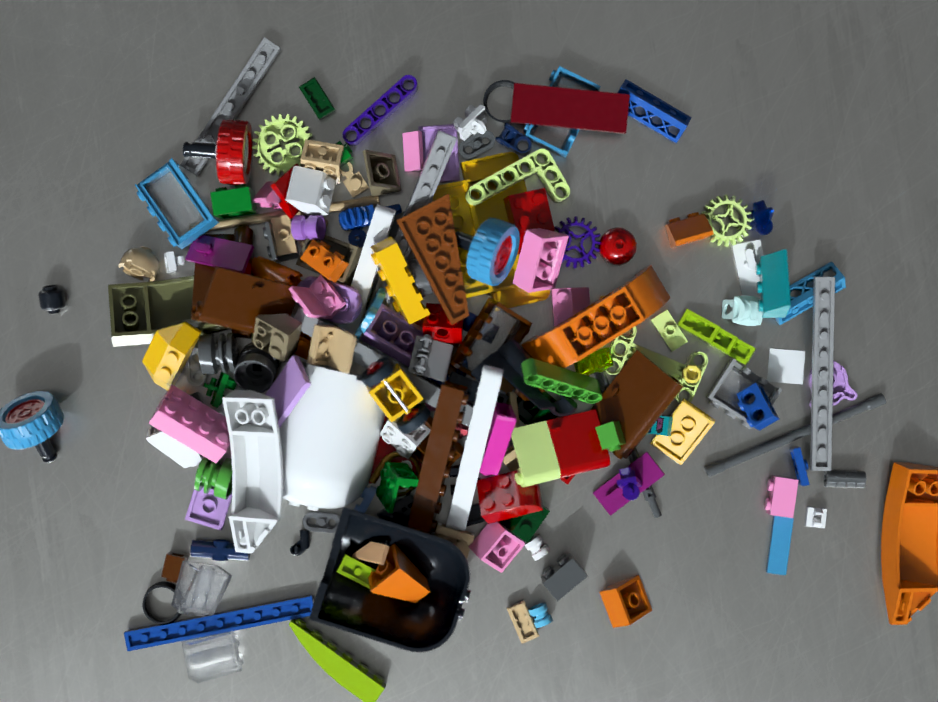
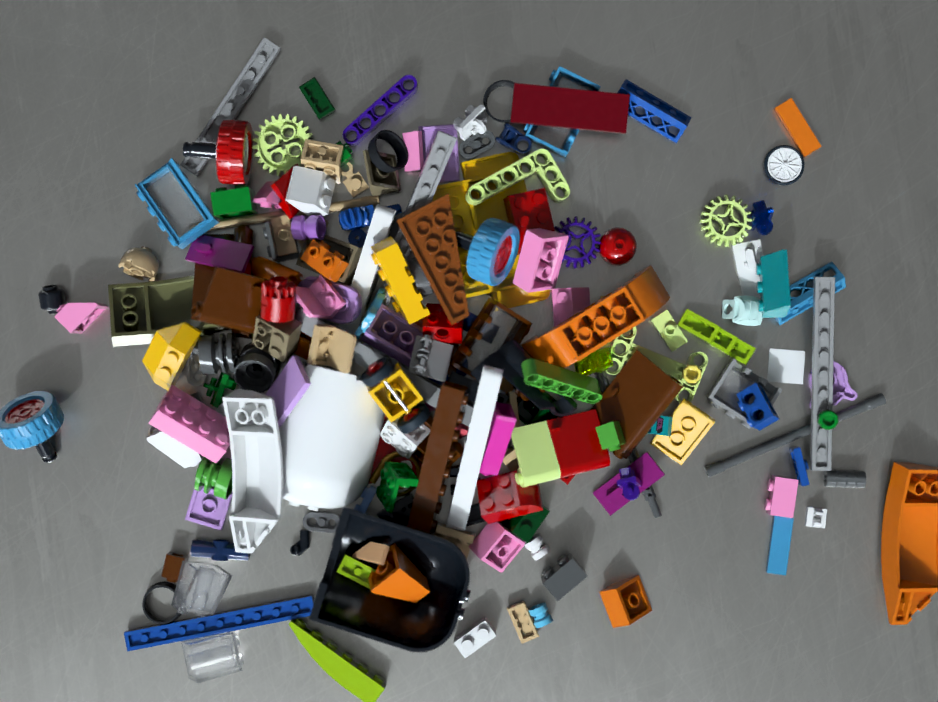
white tile [164,251,185,273] -> none
orange slope [665,212,714,248] -> none
none -> bright pink slope [54,303,108,334]
none -> red gear [261,276,296,323]
none -> black tyre [368,130,408,173]
none -> white brick [454,616,496,658]
none -> white wheel [764,145,805,185]
none -> orange tile [774,98,822,157]
none -> green tile [817,410,838,430]

